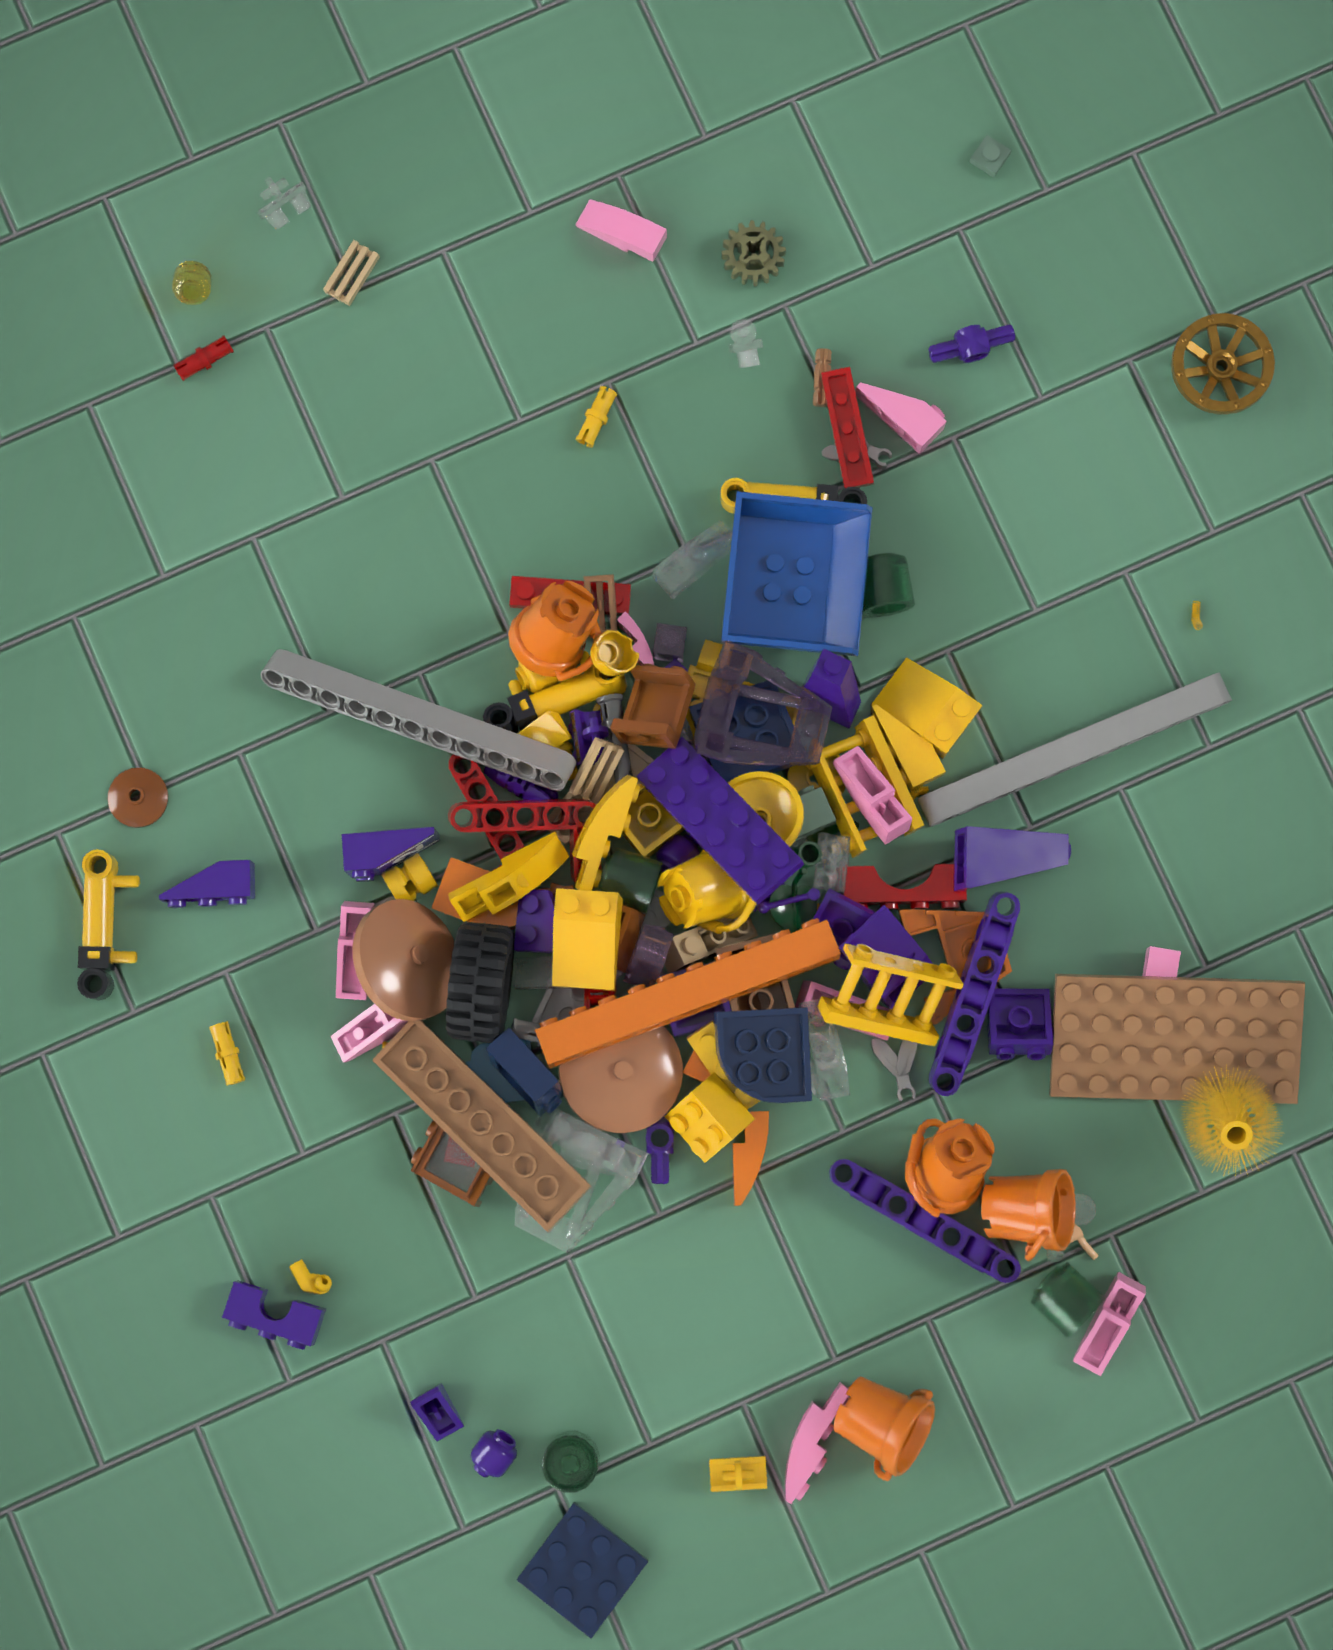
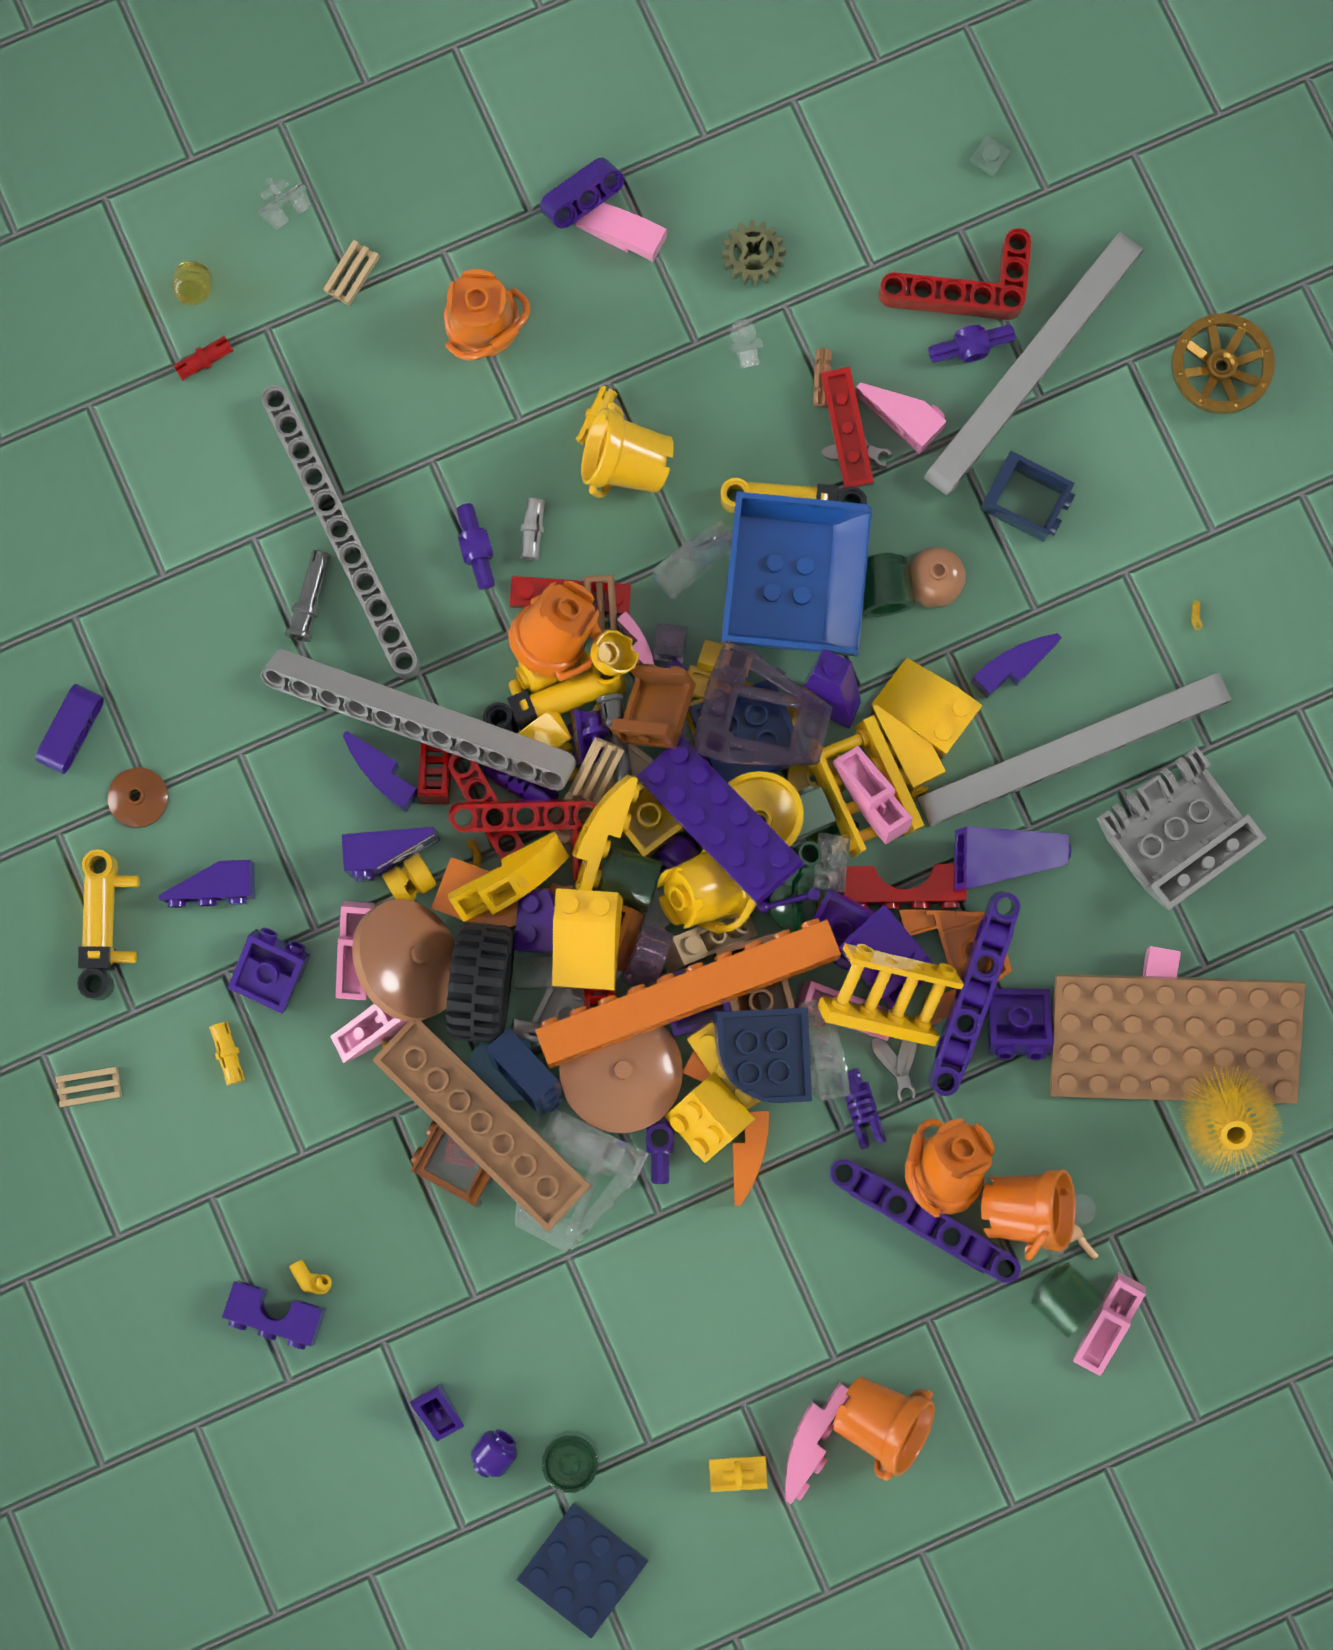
none -> dark purple beam [35,684,104,774]
none -> tan tile [55,1067,122,1108]
none -> dark purple plate [228,928,311,1014]
none -> light grey beam [261,385,420,679]
none -> dark grey pin [285,550,331,642]
none -> dark purple slope [343,731,417,813]
none -> red slope [417,743,451,805]
none -> orange piece [443,269,530,360]
none -> dark purple axle [456,503,495,590]
none -> yellow leg [466,839,482,868]
none -> light grey pin [520,498,546,561]
none -> dark purple beam [540,158,625,229]
none -> yellow piece [581,402,674,498]
none -> dark purple hinge [843,1068,887,1150]
none -> red beam [879,228,1032,320]
none -> nougat cylinder [906,547,966,608]
none -> light grey beam [924,231,1144,497]
none -> dark purple slope [970,633,1062,699]
none -> dark blue window [980,451,1076,542]
none -> light grey slope [1097,747,1267,911]

